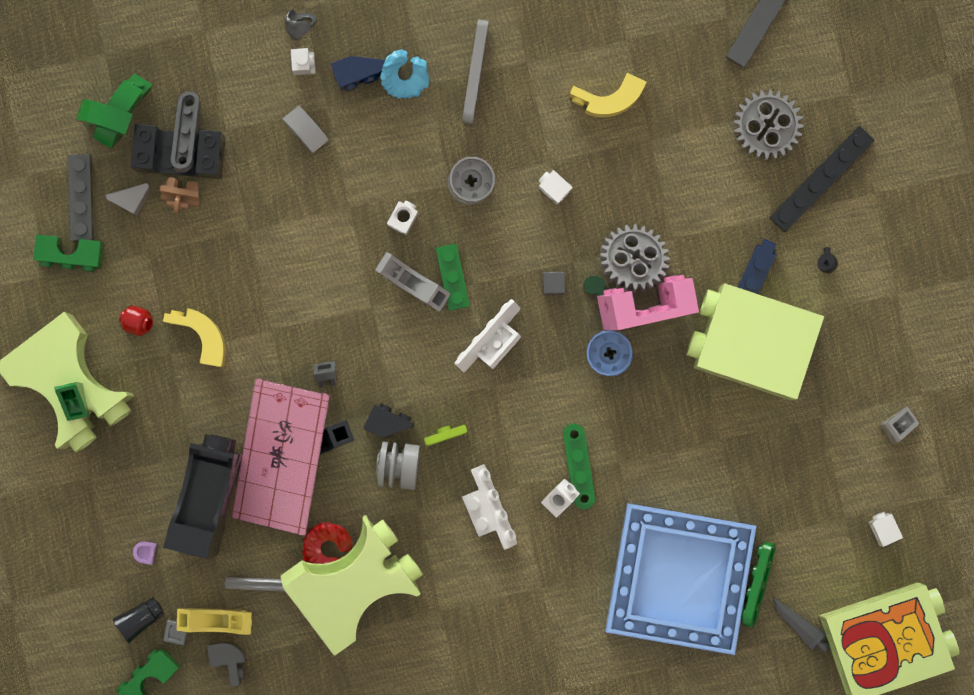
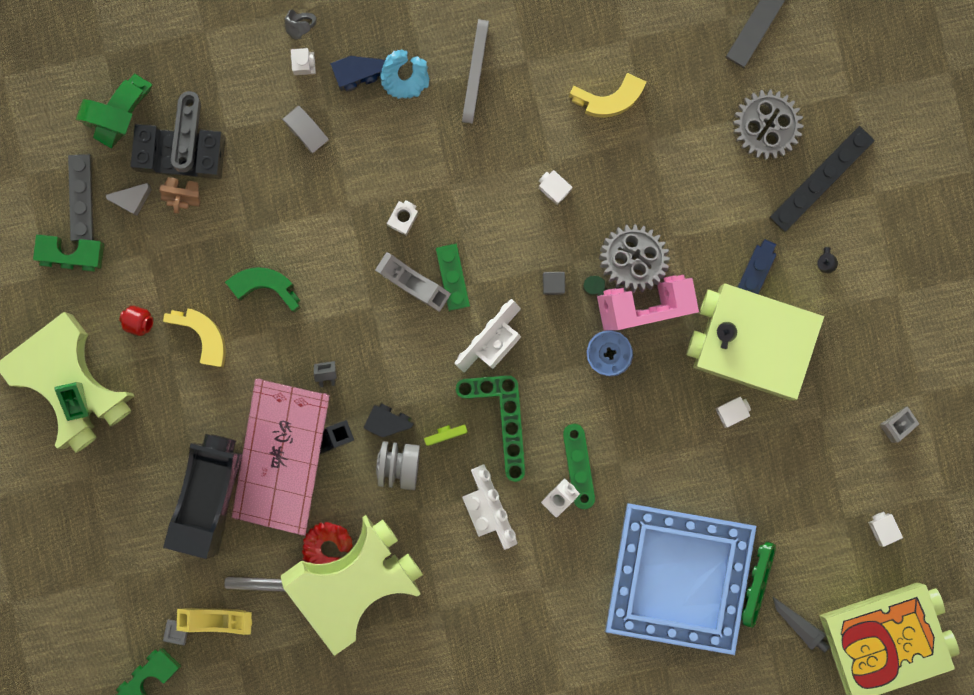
black plant [113,597,165,644] -> none
lavender tile [133,541,158,565] -> none
dark grey brick [207,641,247,686] -> none
light grey wheel [448,157,495,205] -> none
none -> green arch [225,267,301,313]
none -> green beam [455,376,525,482]
none -> white brick [715,397,751,428]
none -> black piece [717,322,737,349]

